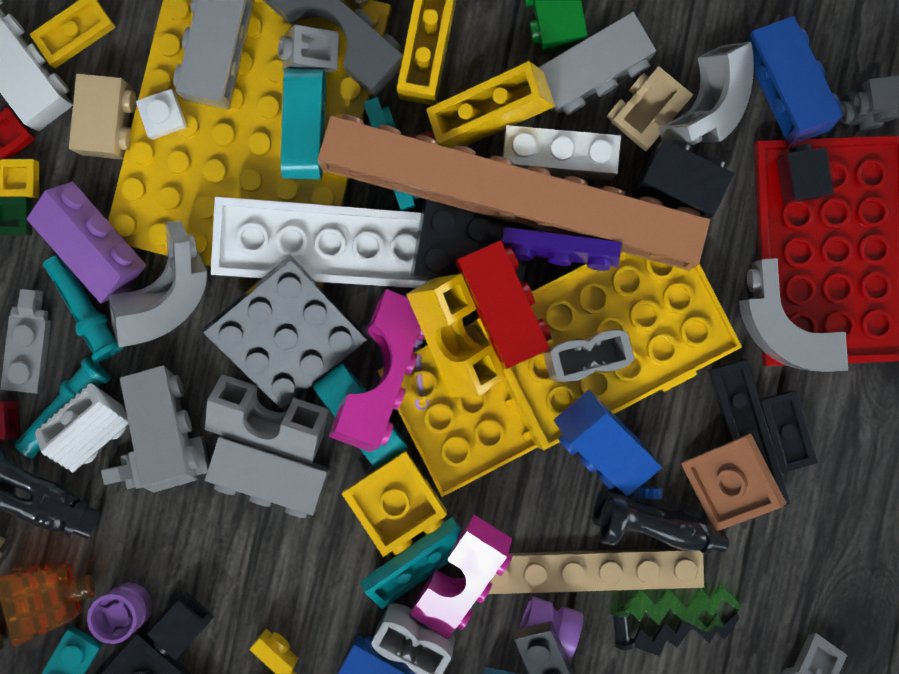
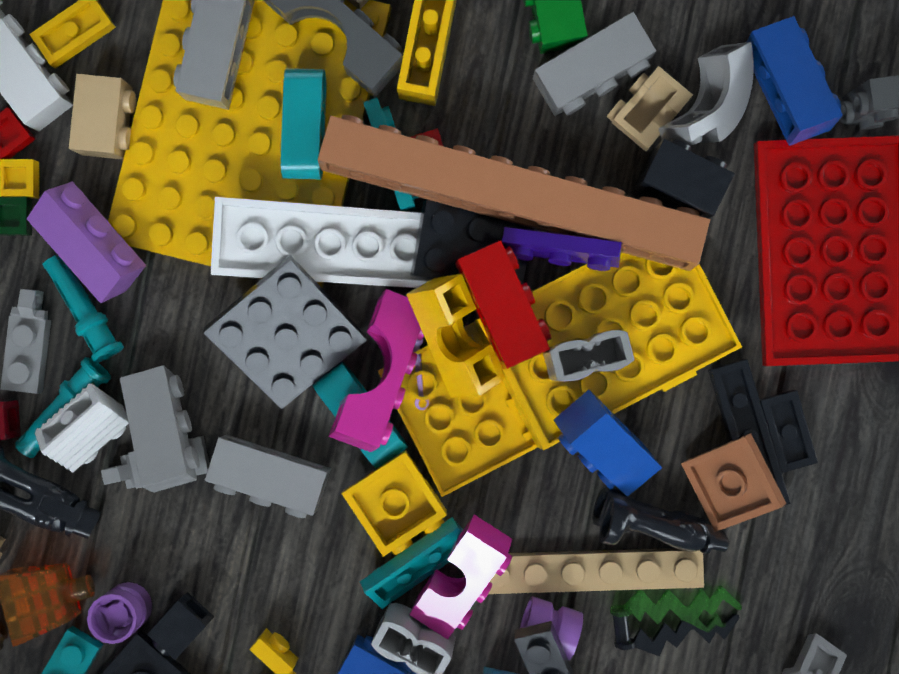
light grey arch [109,221,207,347] -> none
white plate [136,89,187,140] -> none
light grey arch [205,374,329,465] -> none
light grey bracket [278,25,339,73] -> none
yellow brick [426,61,556,149] -> none
white brick [503,125,621,181] -> none
blue piece [632,485,662,500] -> none
light grey arch [739,258,848,372] -> none
black brick [776,143,834,205] -> none

